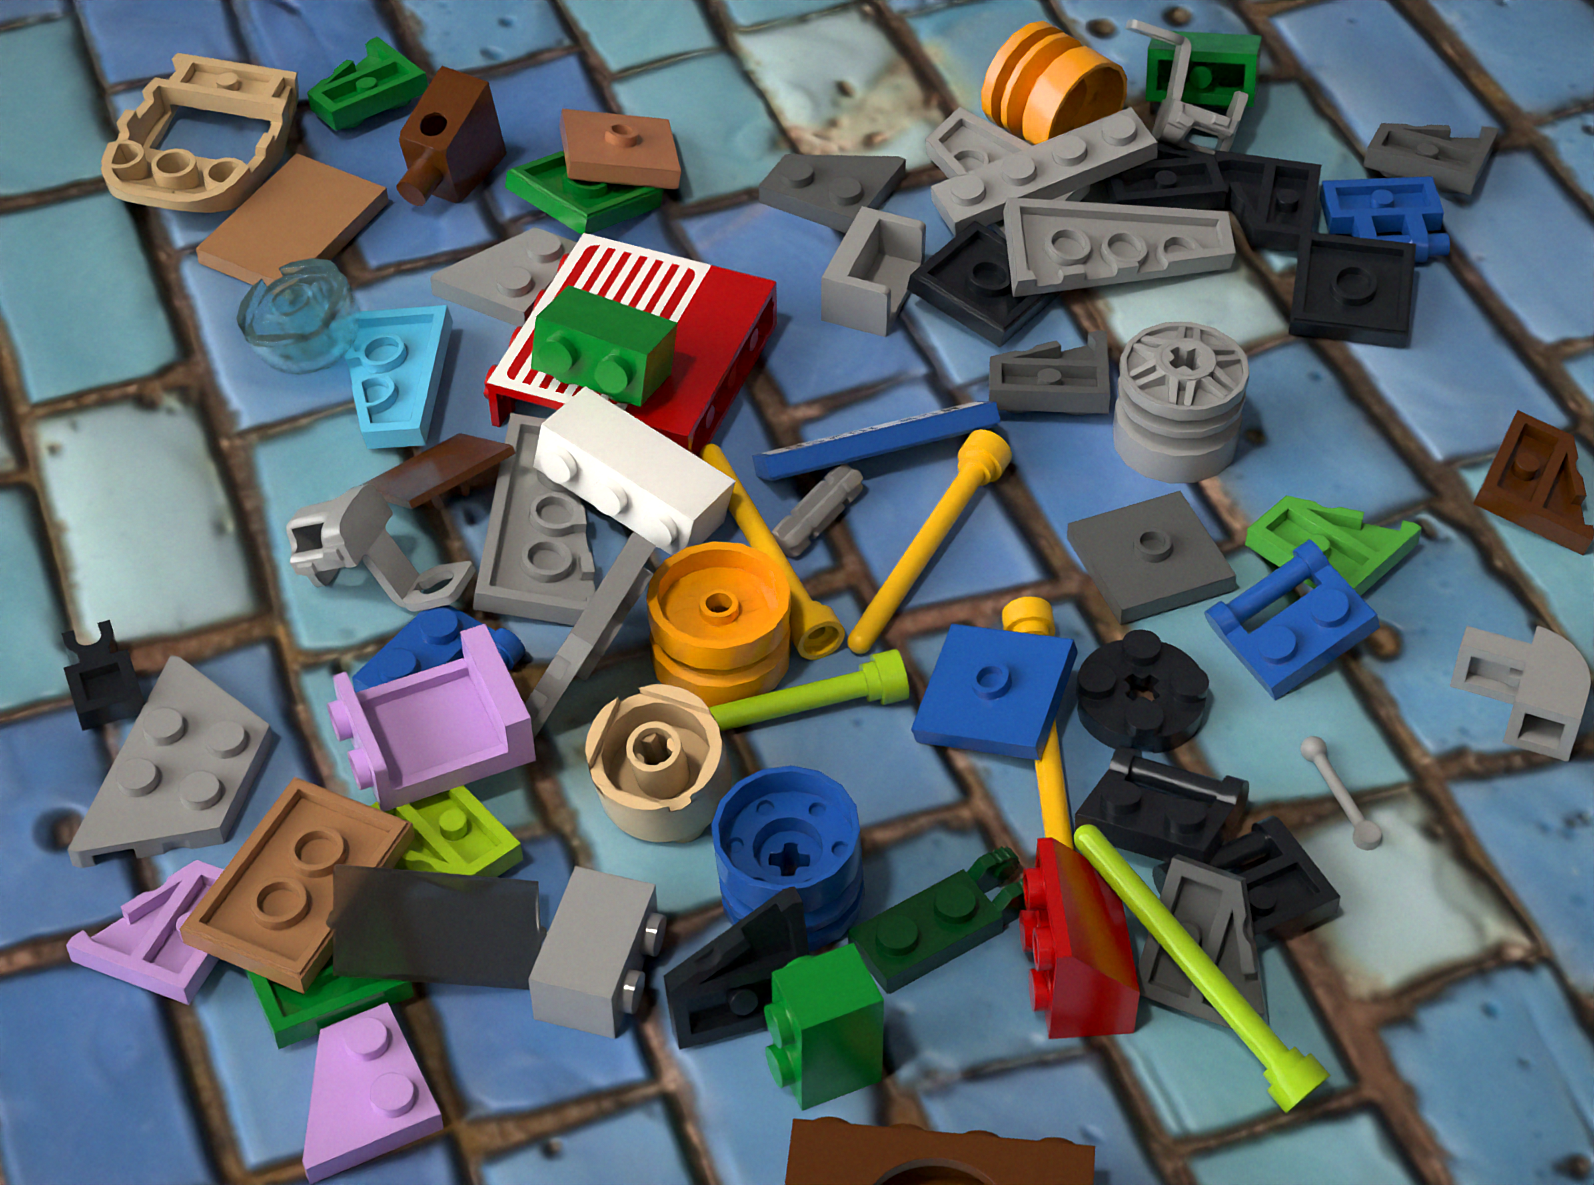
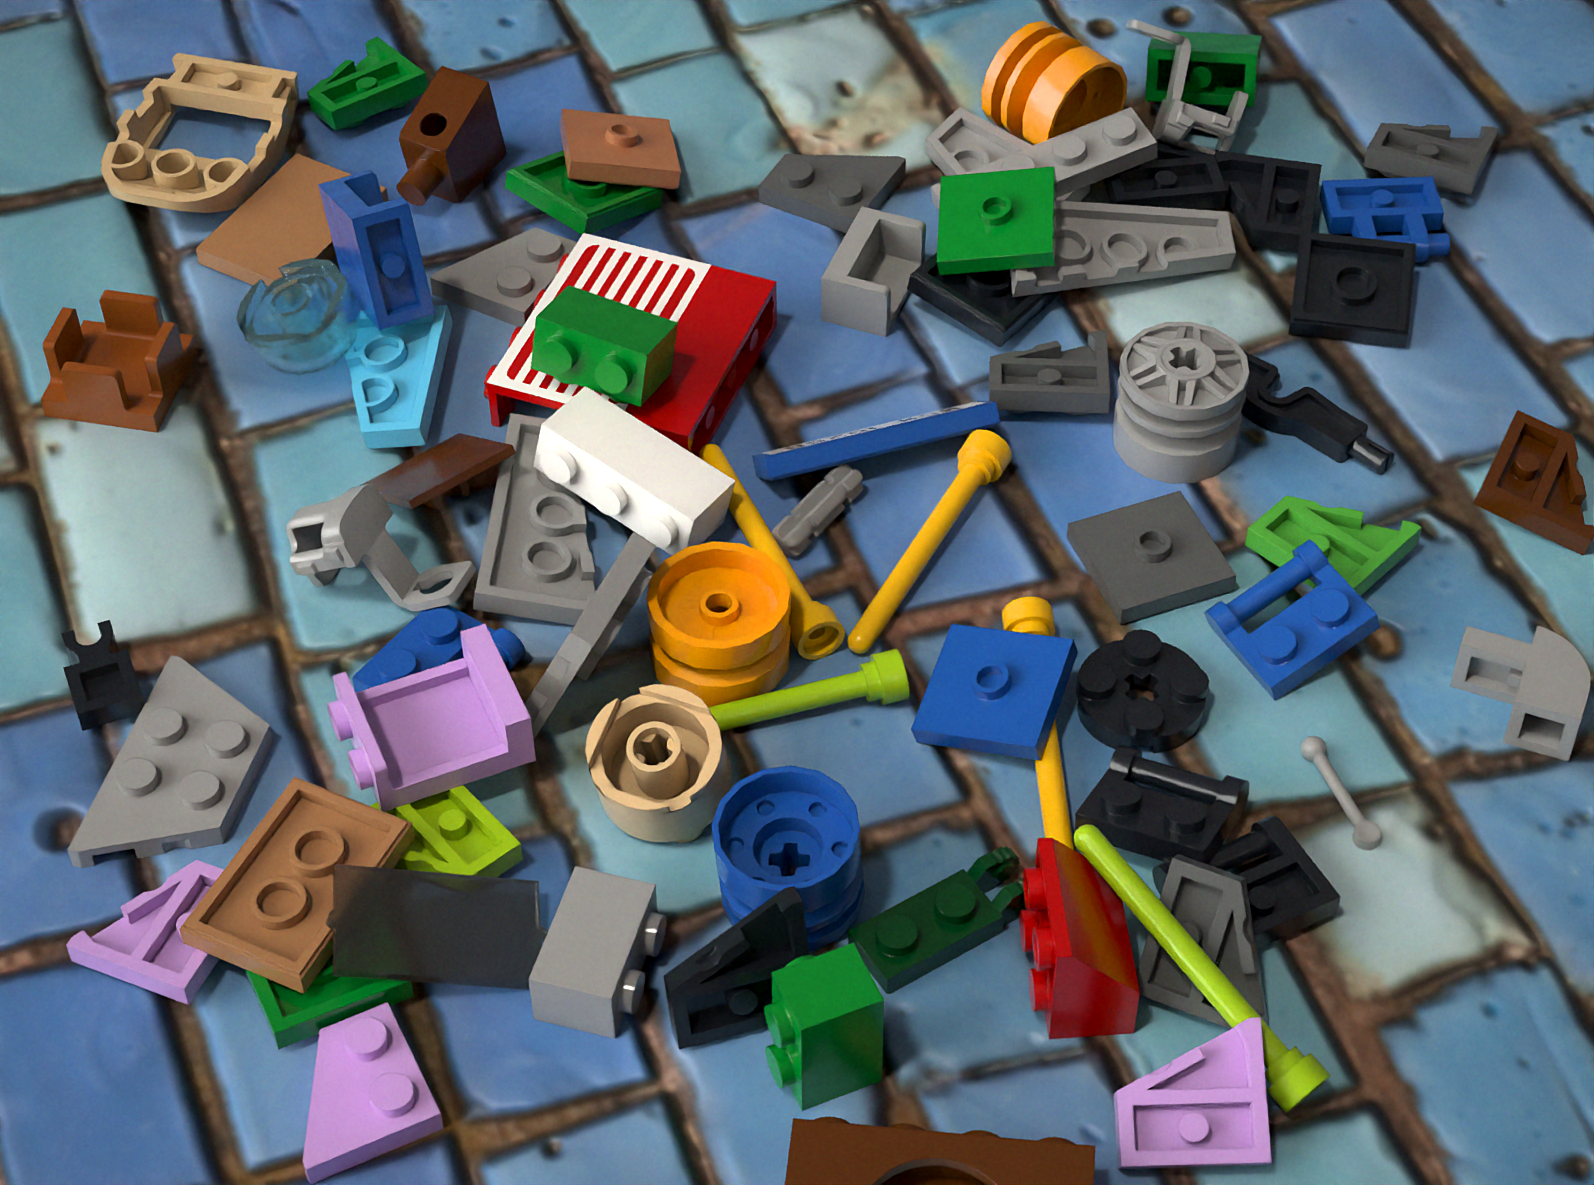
none -> dark orange panel [40,290,198,433]
none -> blue panel [318,170,435,330]
none -> green plate [937,166,1057,275]
none -> lavender wing [1114,1017,1271,1169]
none -> black piece [1241,351,1395,475]

